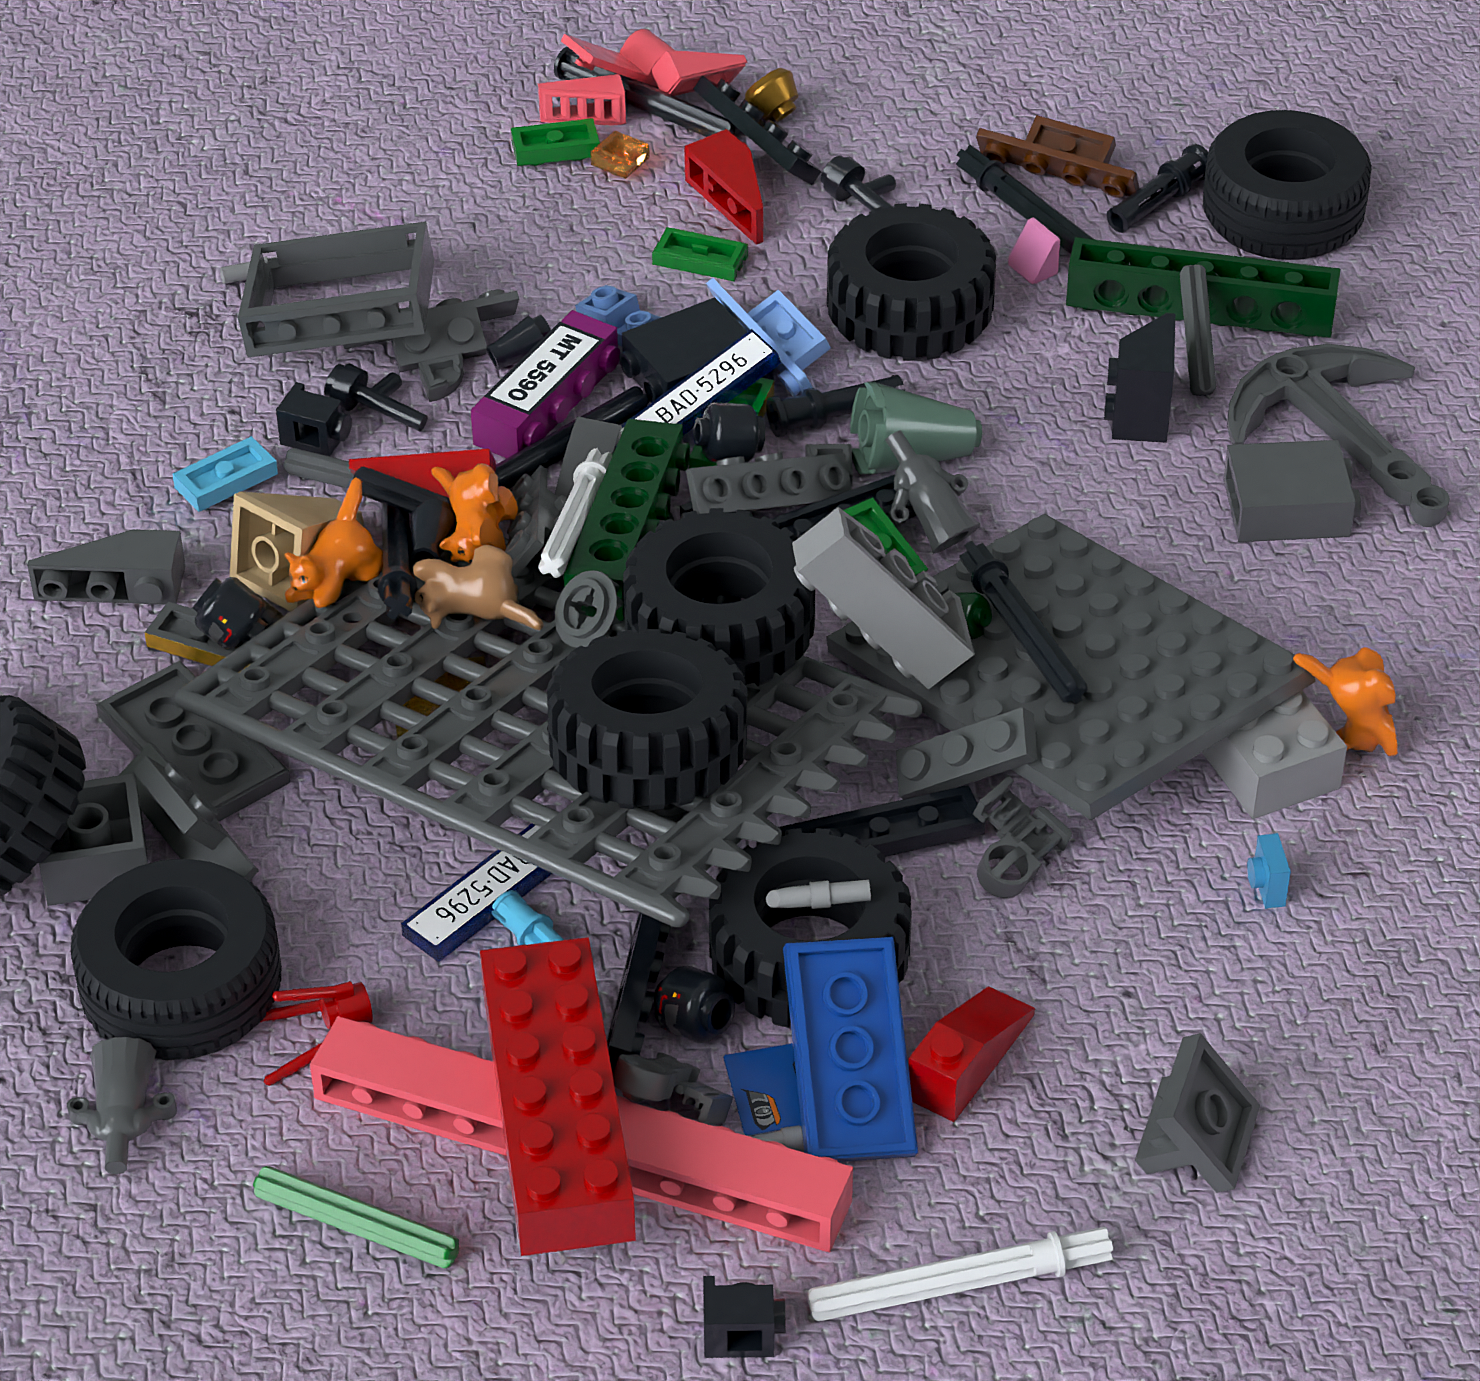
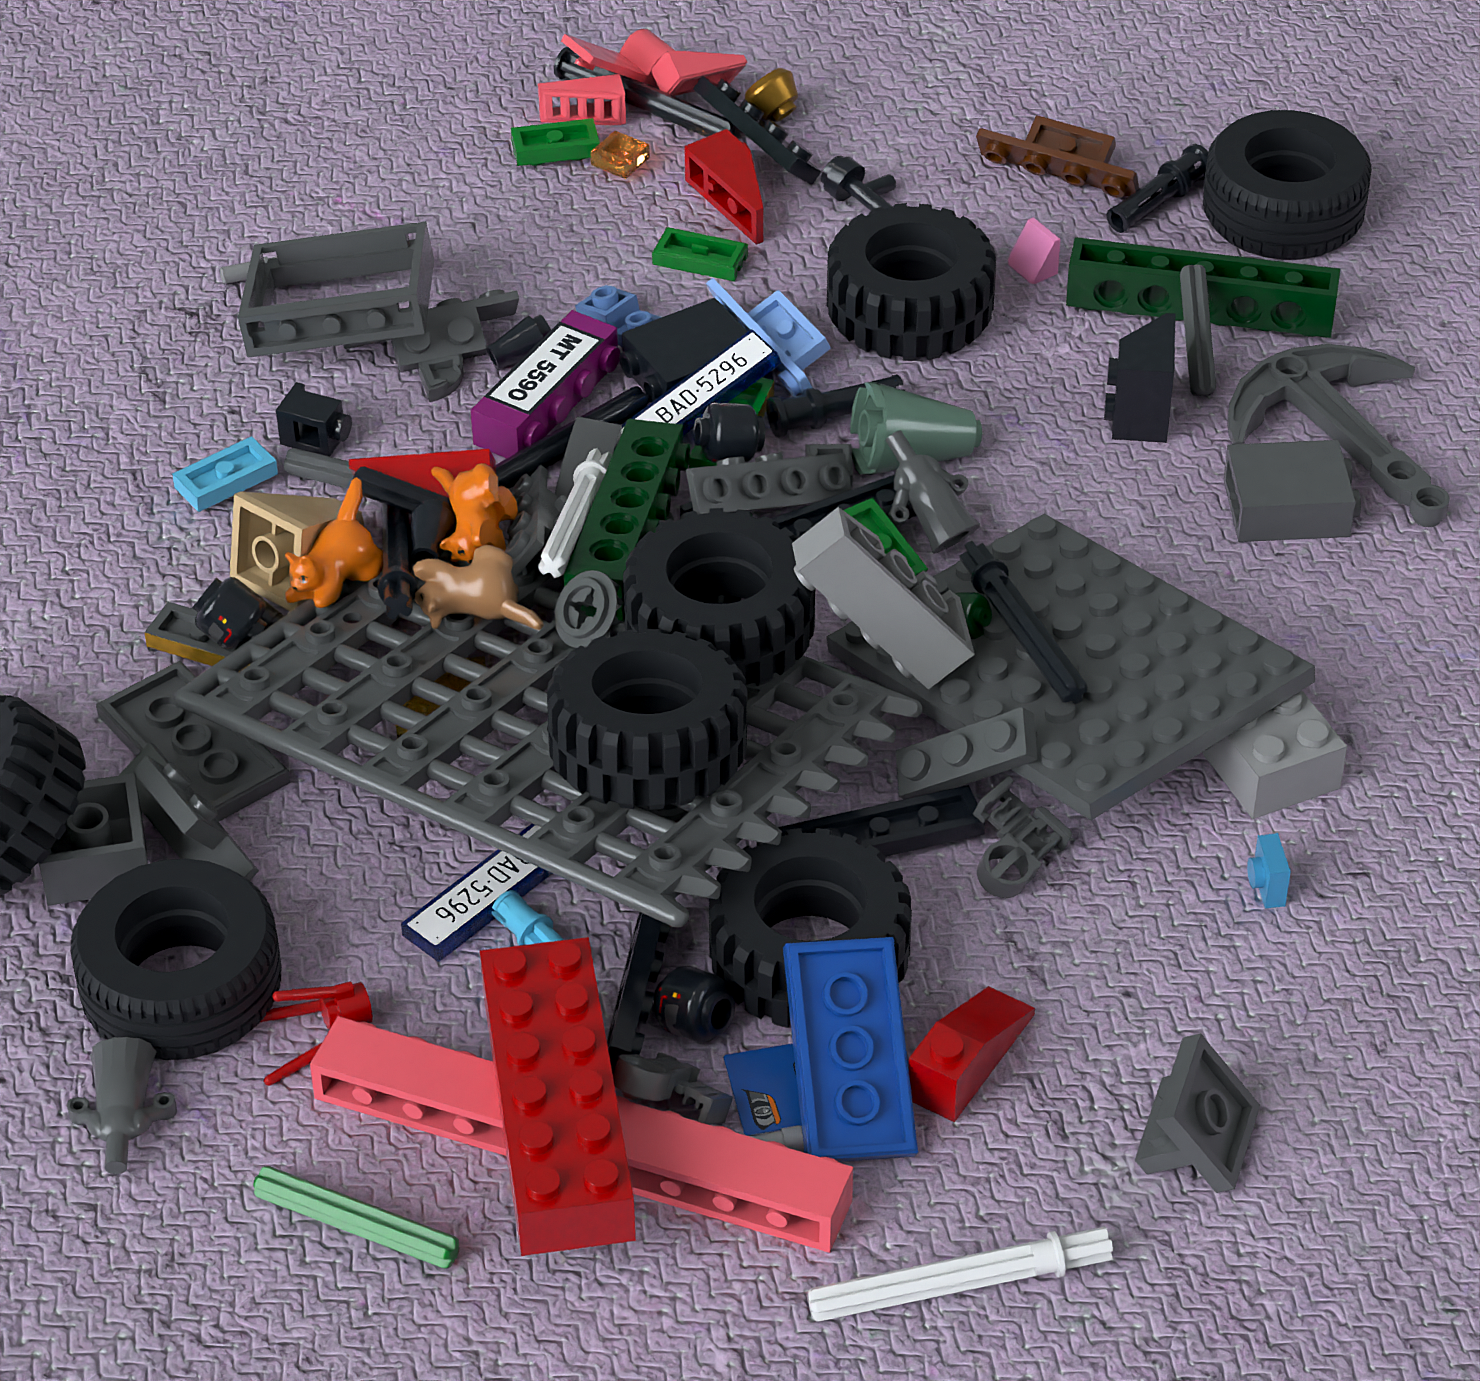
dark grey slope [27,529,186,605] -> none
black piece [324,363,428,432] -> none
black brick [703,1276,786,1358] -> none
light grey piece [766,879,871,909] -> none
black axle [956,145,1094,254] -> none
orange animal [1293,647,1398,756] -> none

